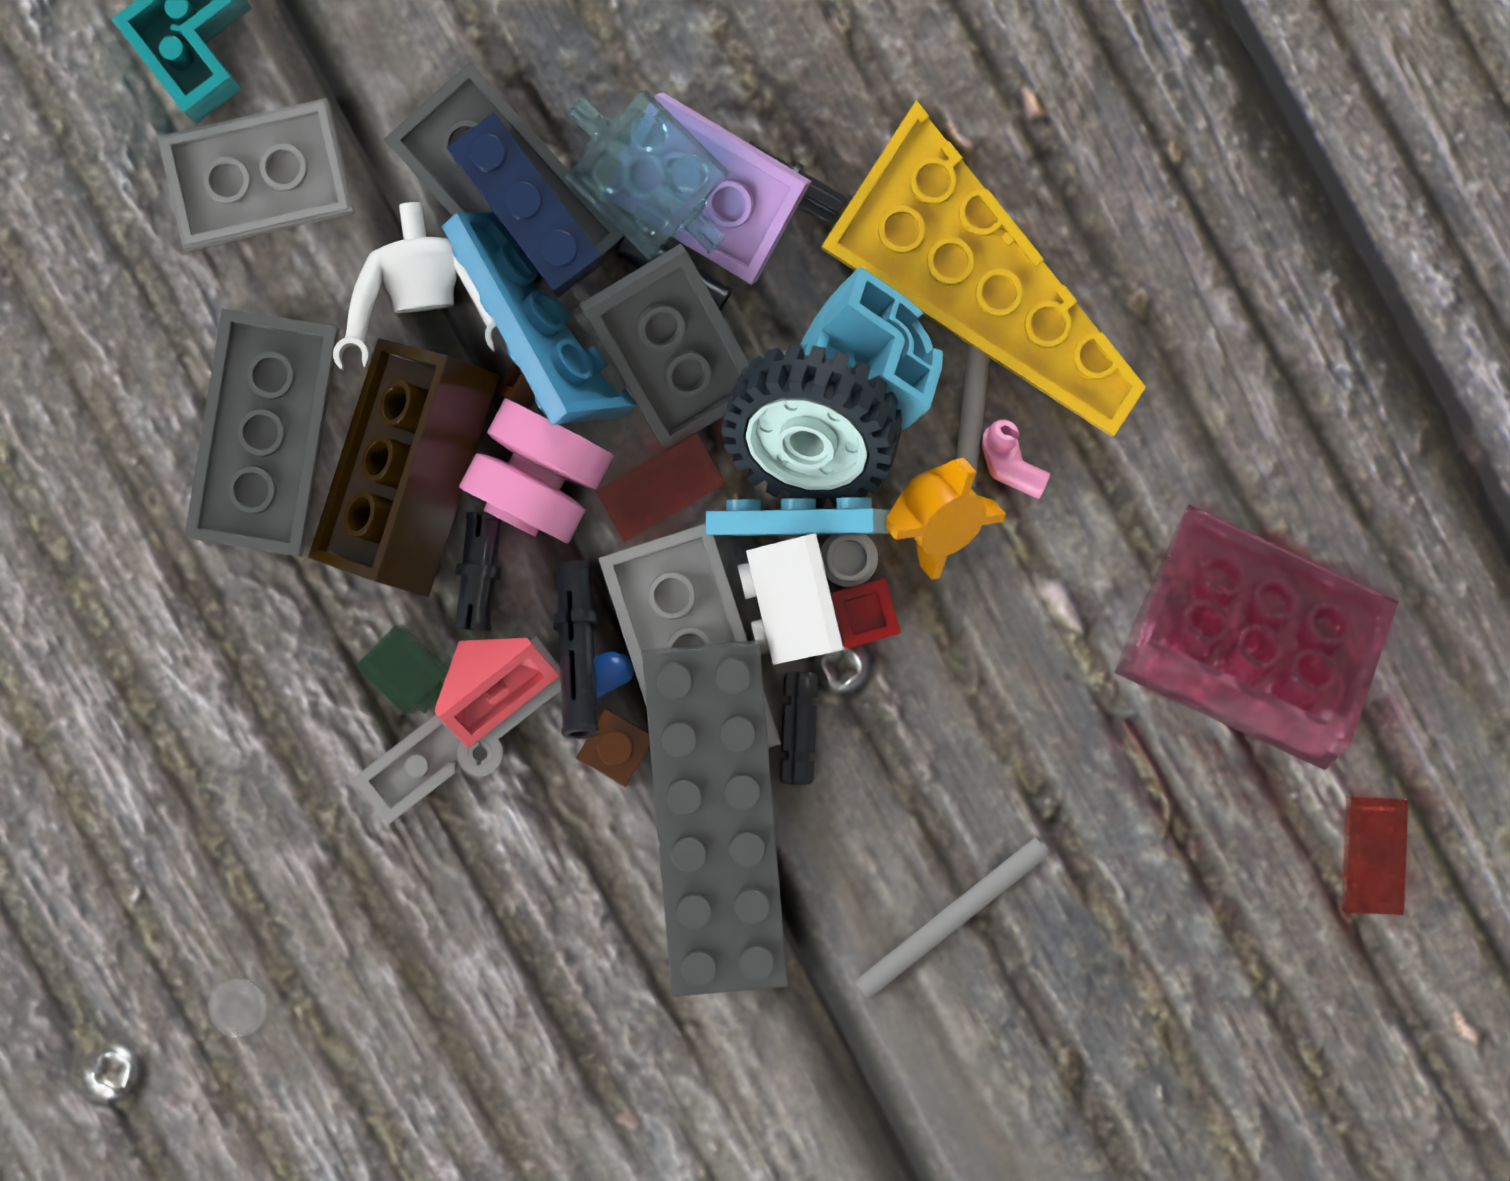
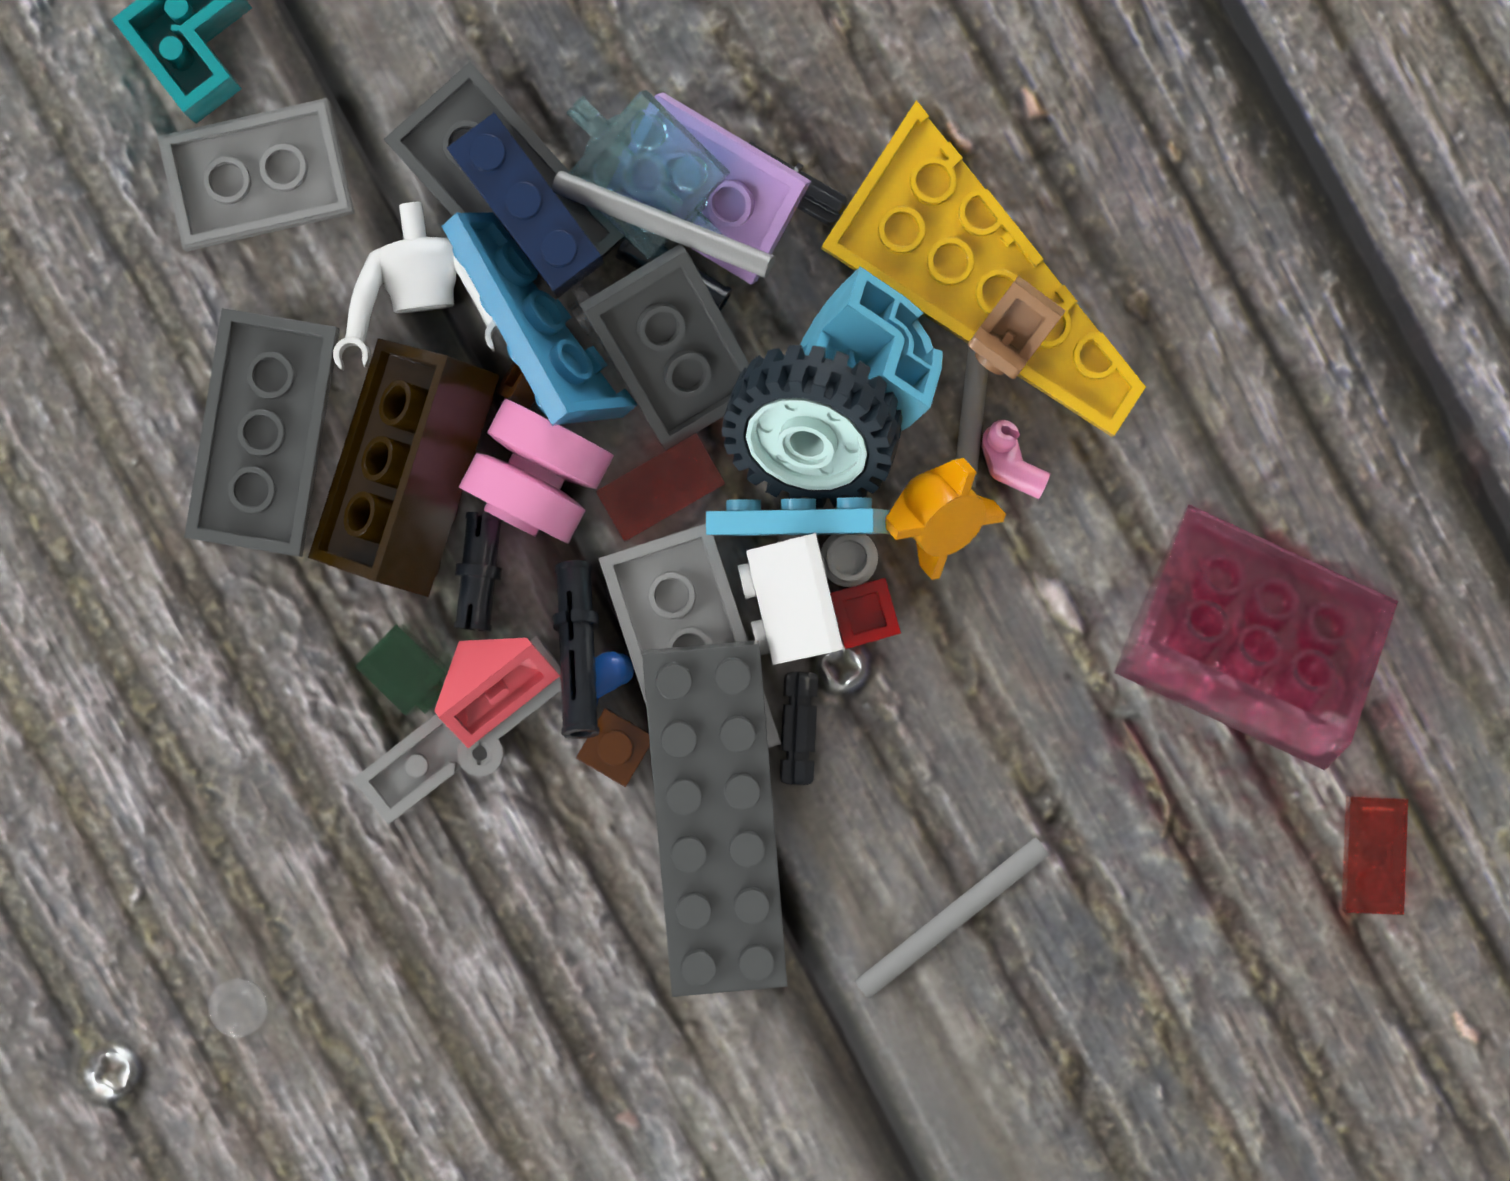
none -> light grey bar [552,171,775,278]
none -> medium nougat bracket [968,276,1065,379]

